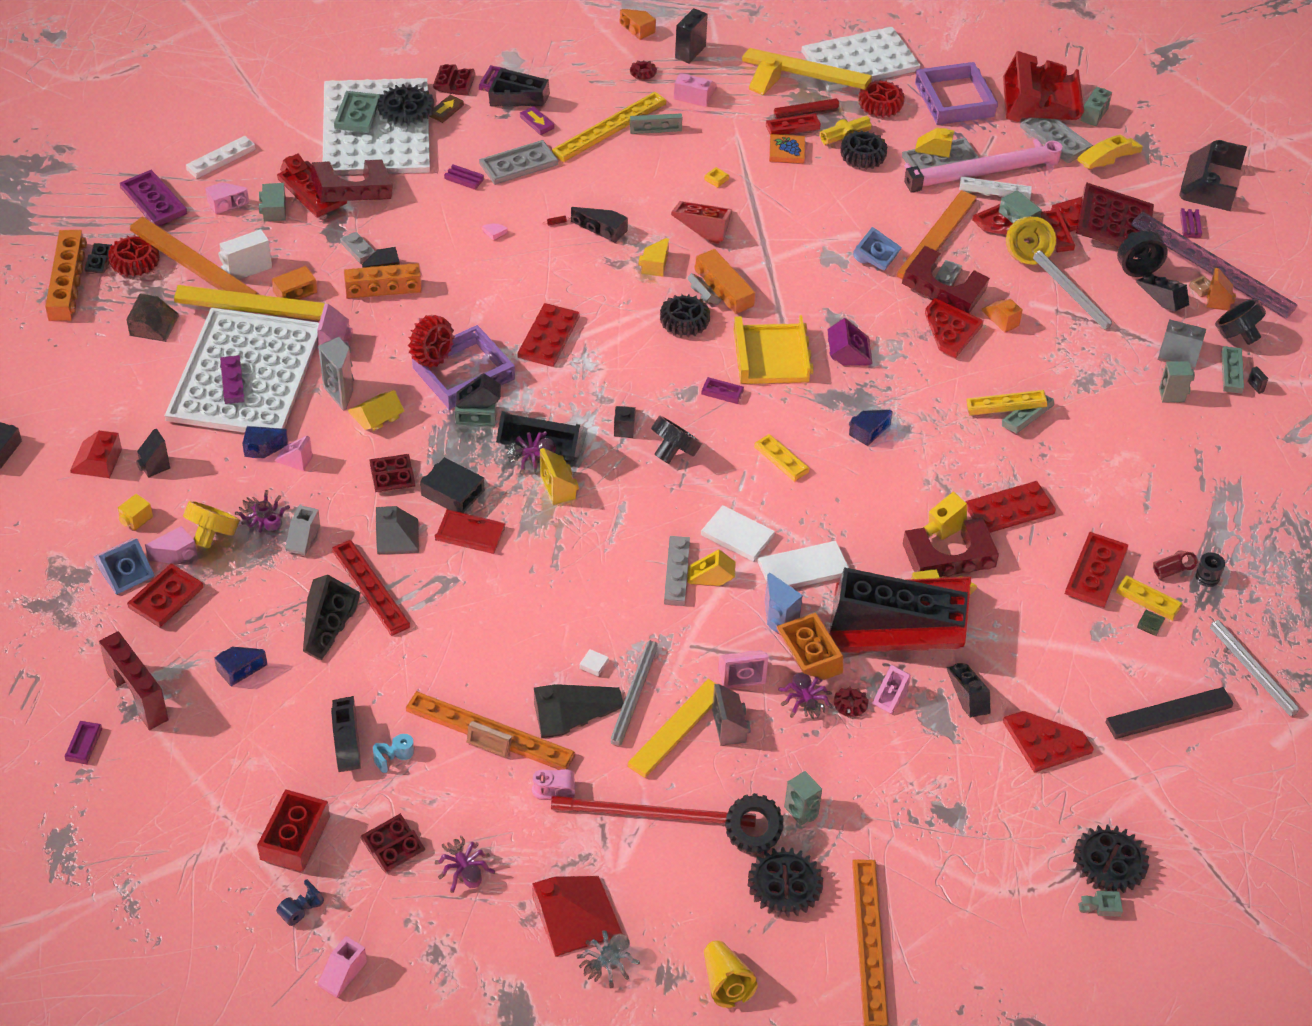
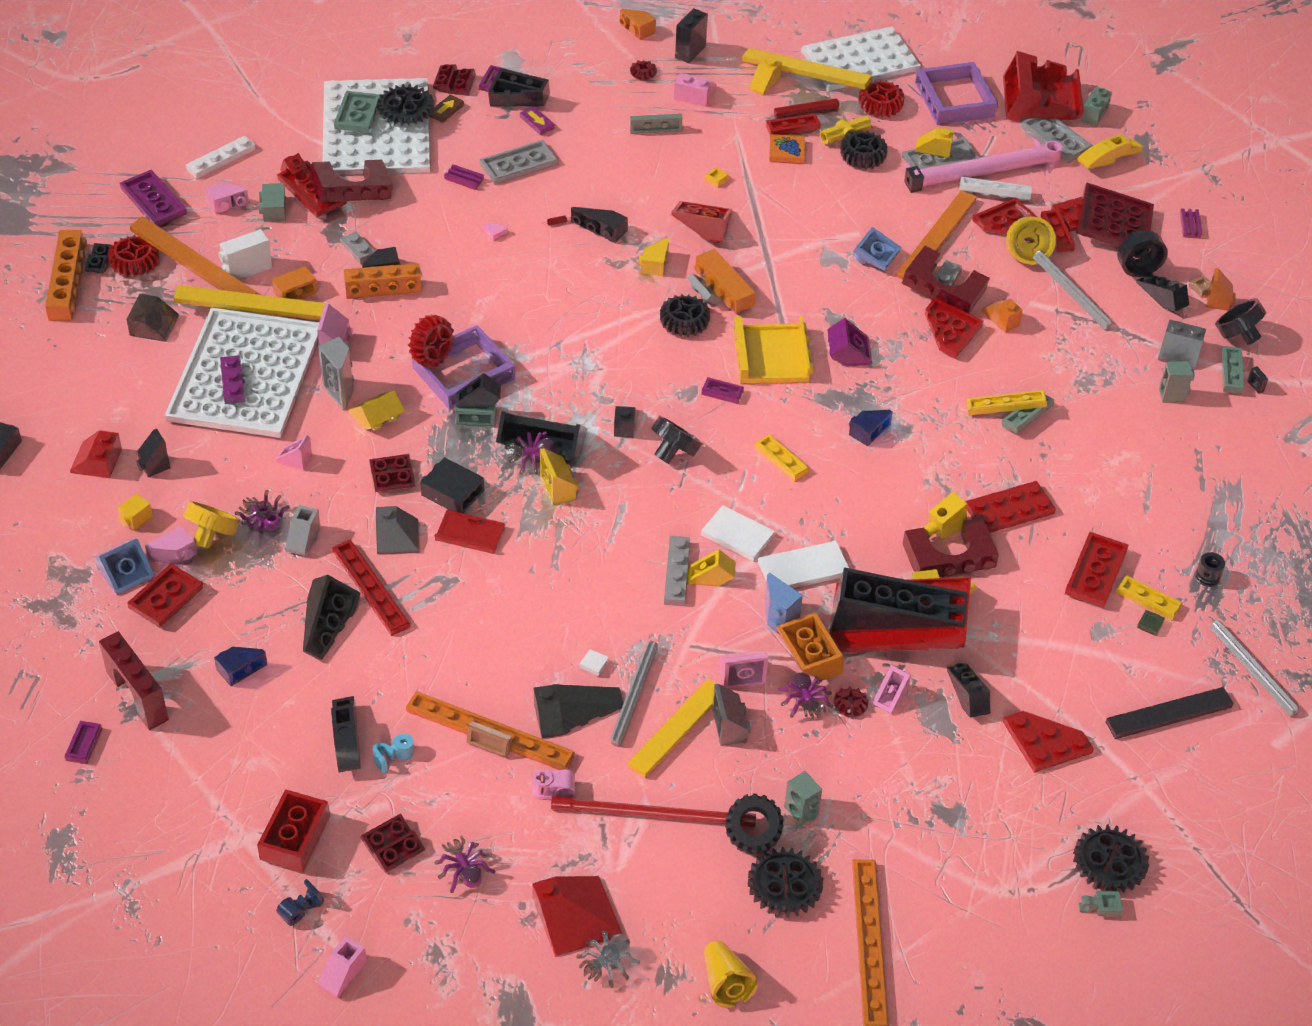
clear blue slope [242,426,288,458] -> none
red plate [517,303,580,367] -> none
yellow tile [552,92,666,162] -> none
sand green brick [999,190,1042,223] -> none
clear purple plate [1131,212,1298,319] -> none
dark red piece [1153,550,1198,579] -> none
black windscreen [1179,140,1248,211] -> none

